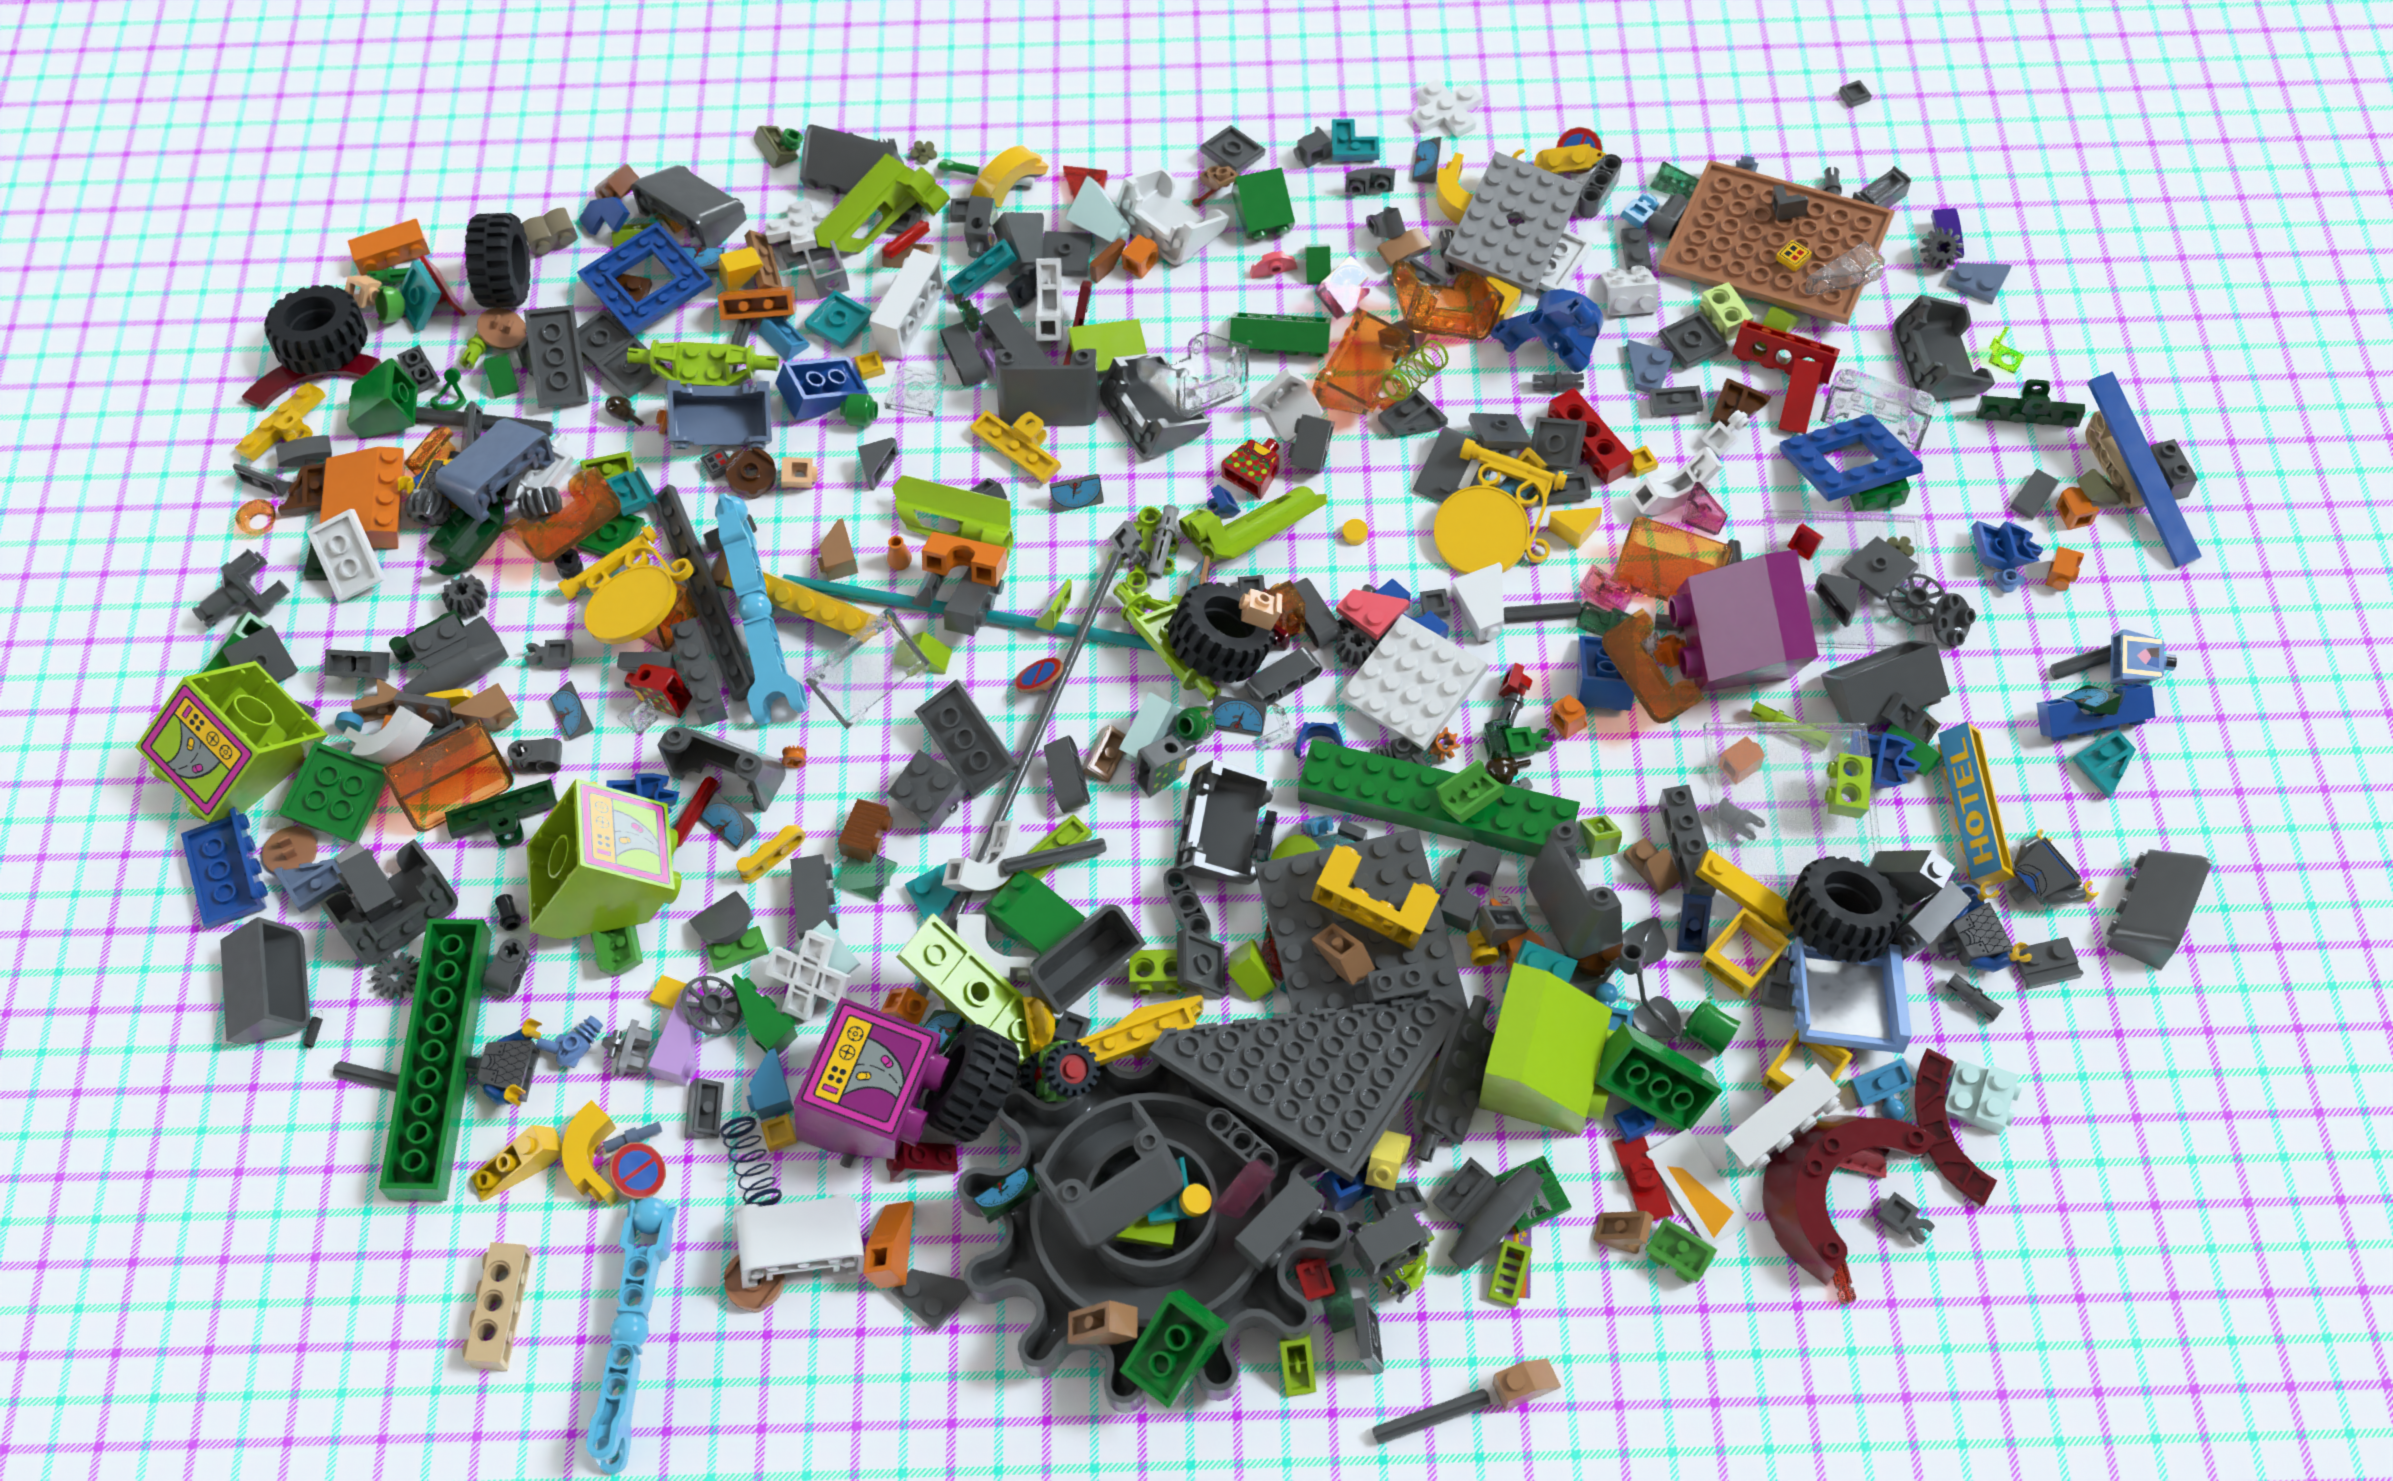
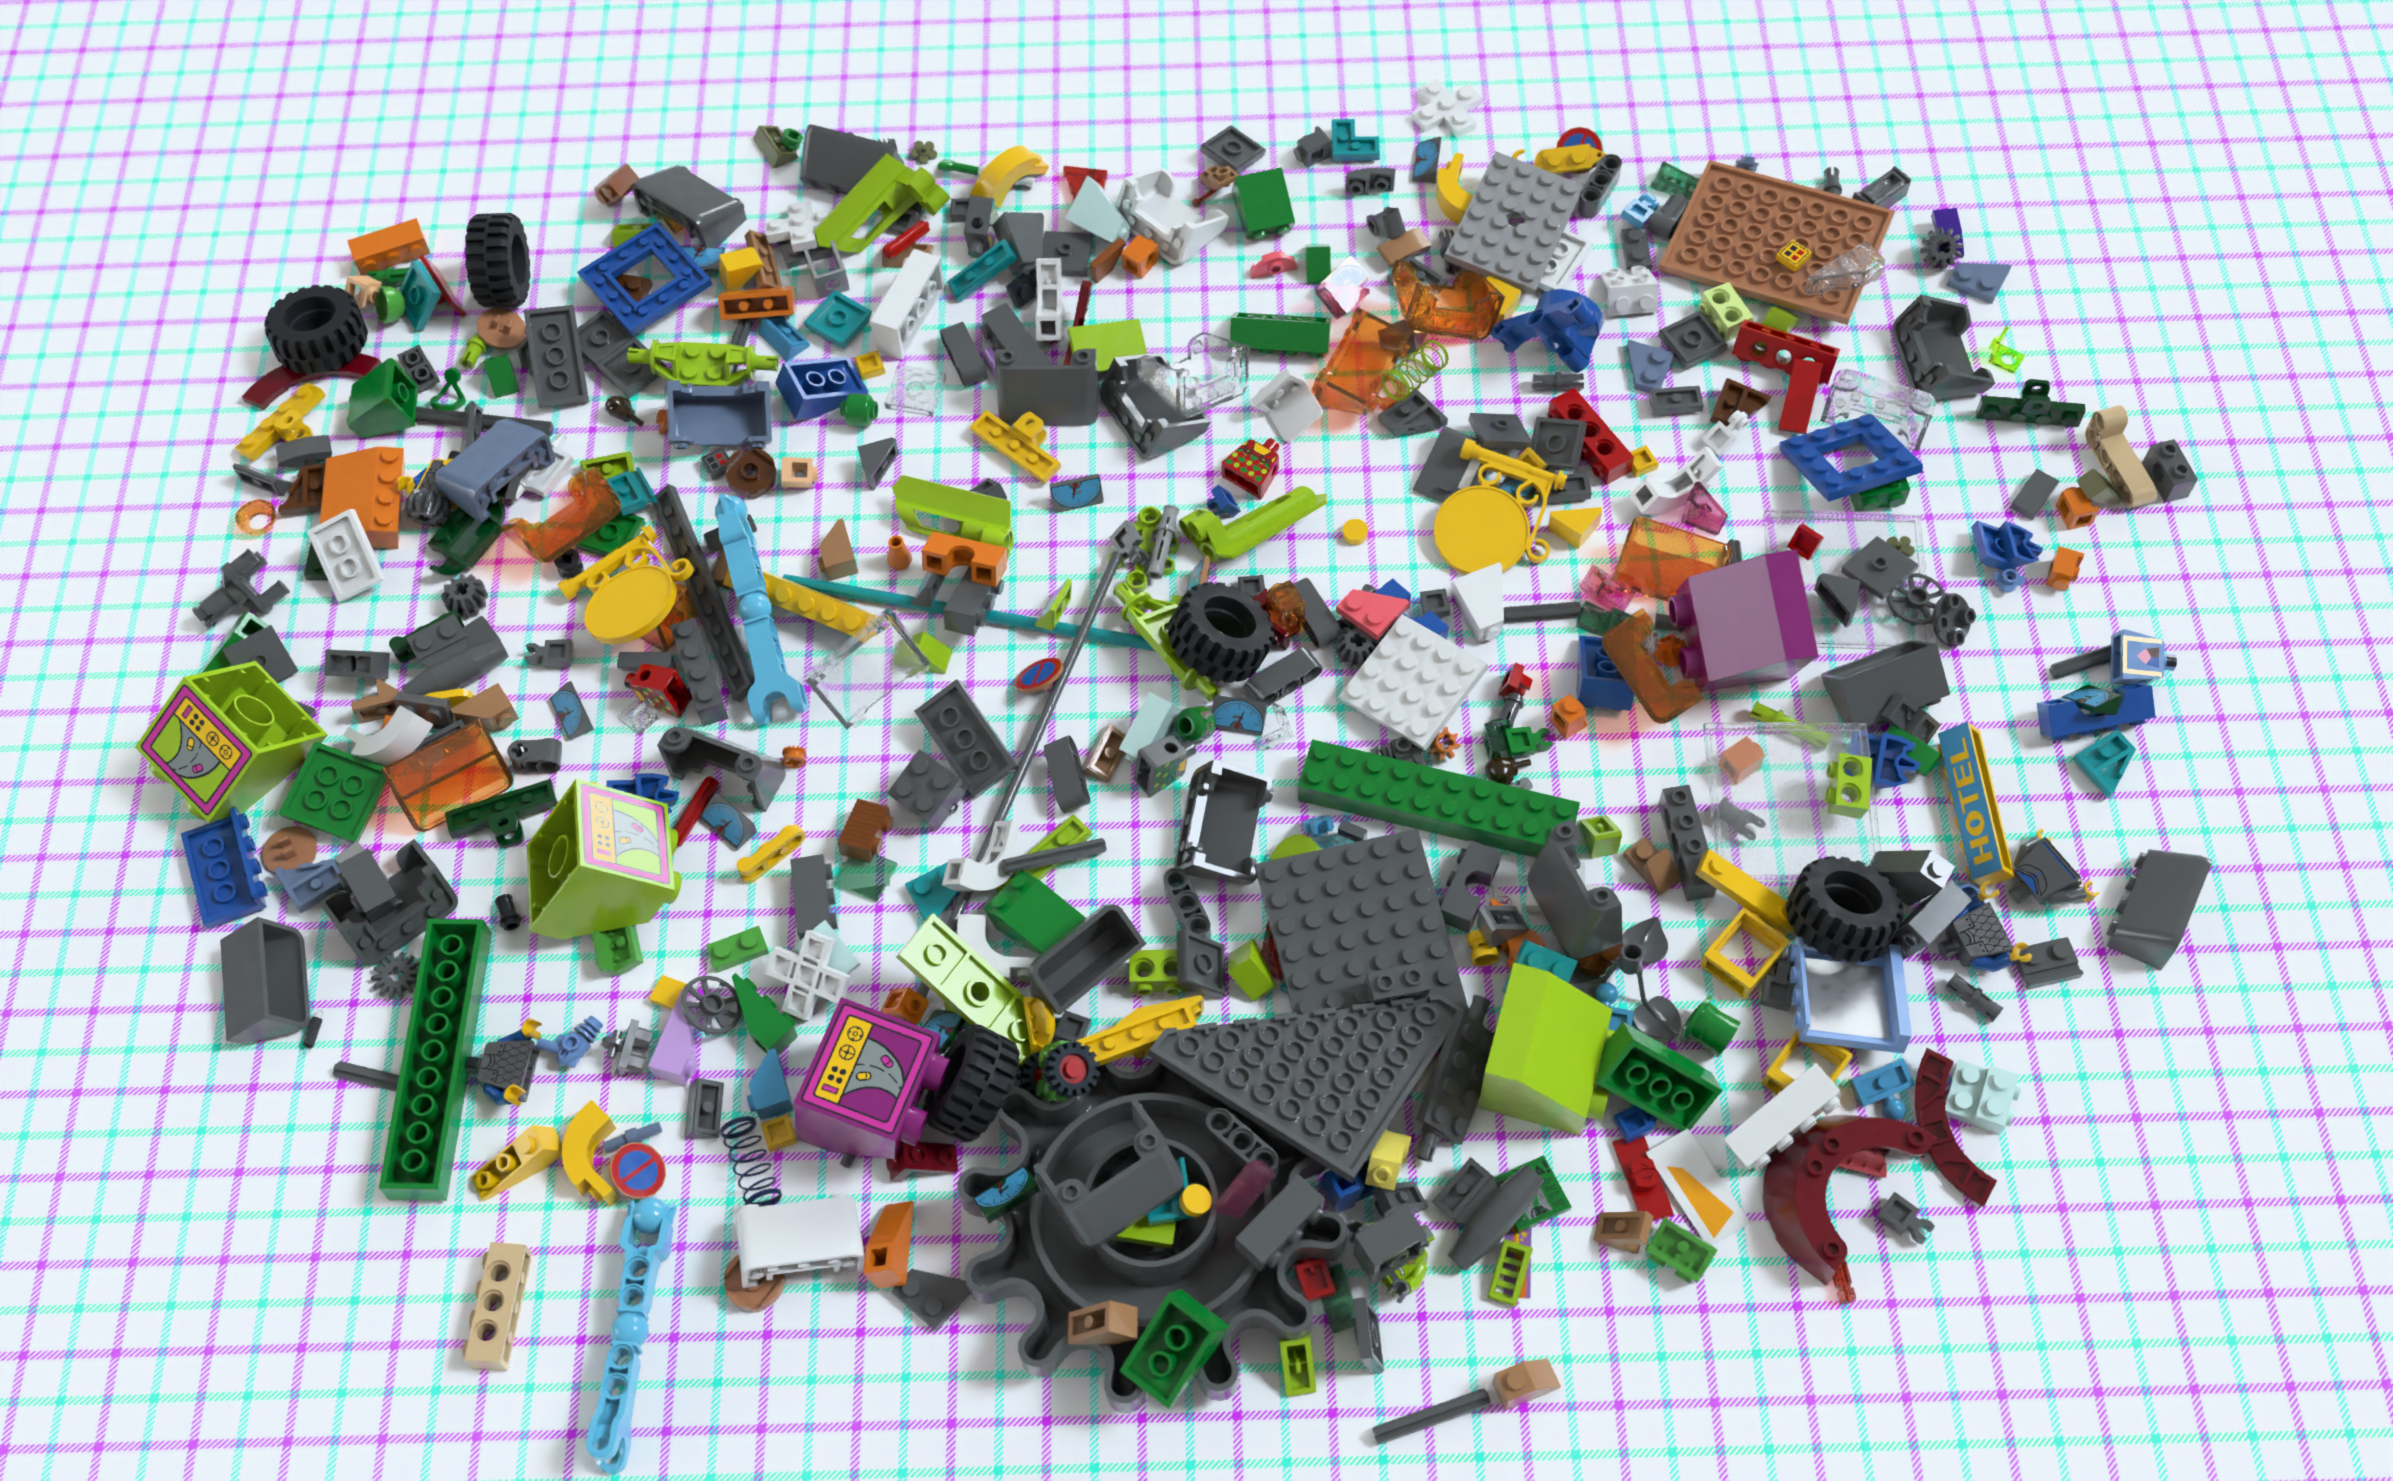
dark azure tile [334,711,364,732] -> none
clear orange panel [404,427,456,476] -> none
dark grey piece [483,938,531,997] -> none
dark grey gear [517,486,563,520] -> none
dark tan brick [522,207,578,255] -> none
blue tile [579,197,630,235] -> none
dark grey tile [689,891,753,945] -> none
clear green slope [954,292,982,333] -> none
light nougat brick [1239,589,1282,631] -> none
black plate [1253,810,1278,862] -> none
dark grey brick [1288,414,1335,471] -> none
blue helmet [1294,722,1343,758] -> none
yellow plate [1311,844,1440,950] -> none
medium nougat slope [1311,923,1375,985] -> none
bright green bracket [1436,759,1505,823] -> none
dark blue slope [1676,894,1712,953] -> none
dark grey panel [1771,184,1808,221] -> none
dark grey tile [1838,80,1872,108] -> none
blue tile [2087,371,2202,568] -> none

